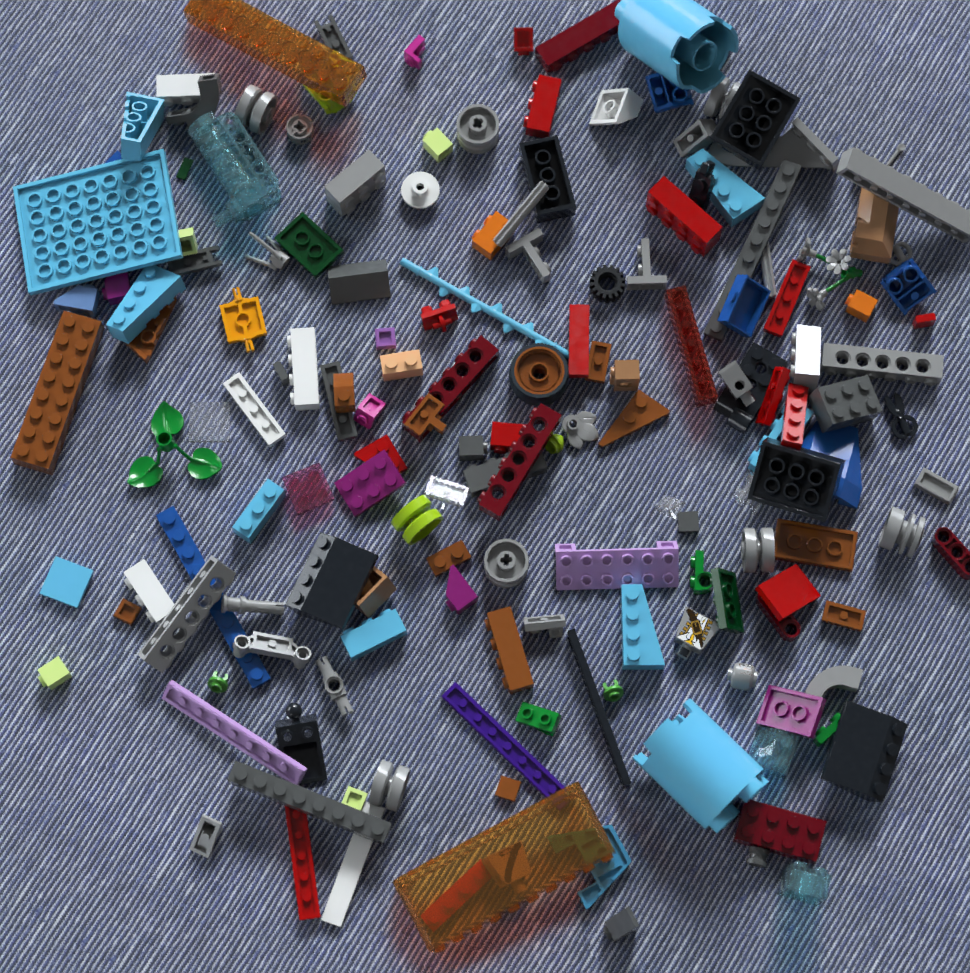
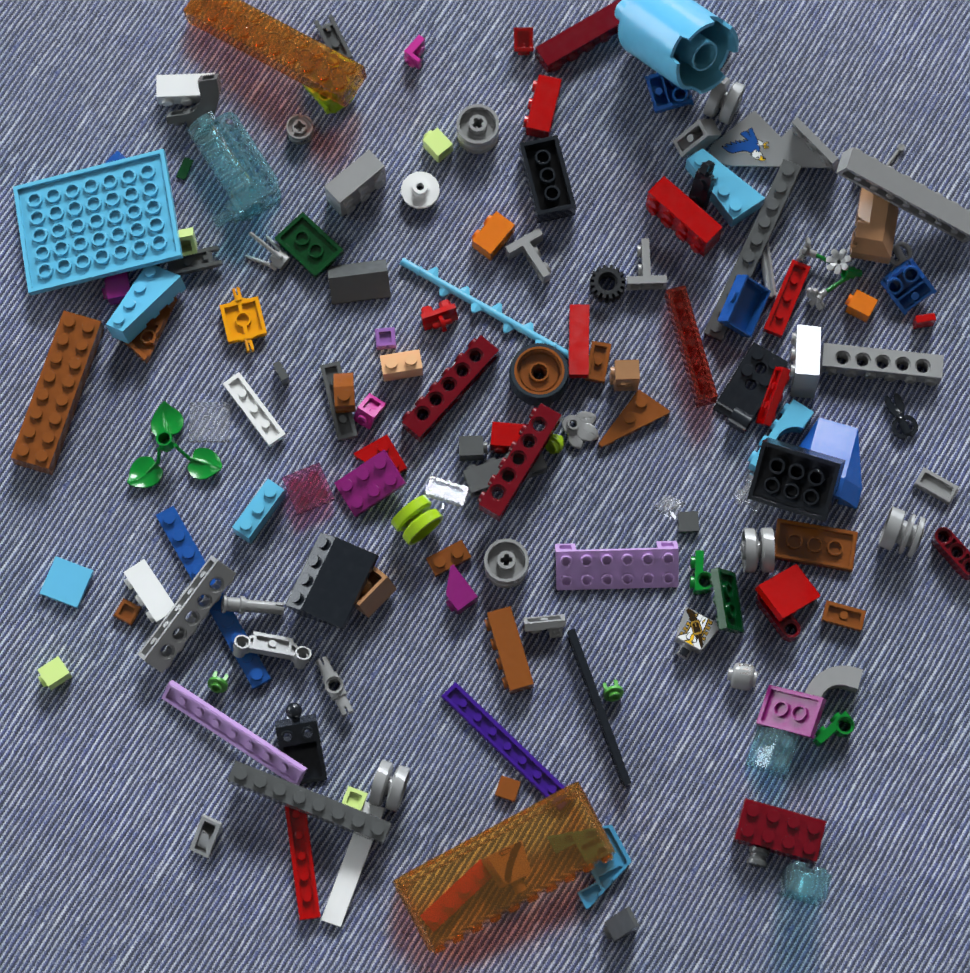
medium blue slope [53,284,100,317] -> none
medium azure wedge [121,92,164,162] -> none
light grey wheel [234,84,278,135] -> none
white brick [287,327,320,411] -> none
medium azure brick [340,609,407,662] -> none
dark orange hinge [404,393,447,437] -> none
light grey axle [493,181,549,247] -> none
green plate [515,702,562,736] -> none
white slope [589,88,643,126] -> none
medium azure wedge [620,584,665,670] -> none
medium azure brick [632,698,769,834] -> none
black slope [710,69,801,170] -> none
light grey torso [717,360,756,407] -> none
plate [780,383,808,450] -> none
dark grey brick [808,375,883,433] -> none
black slope [820,701,908,802] -> none

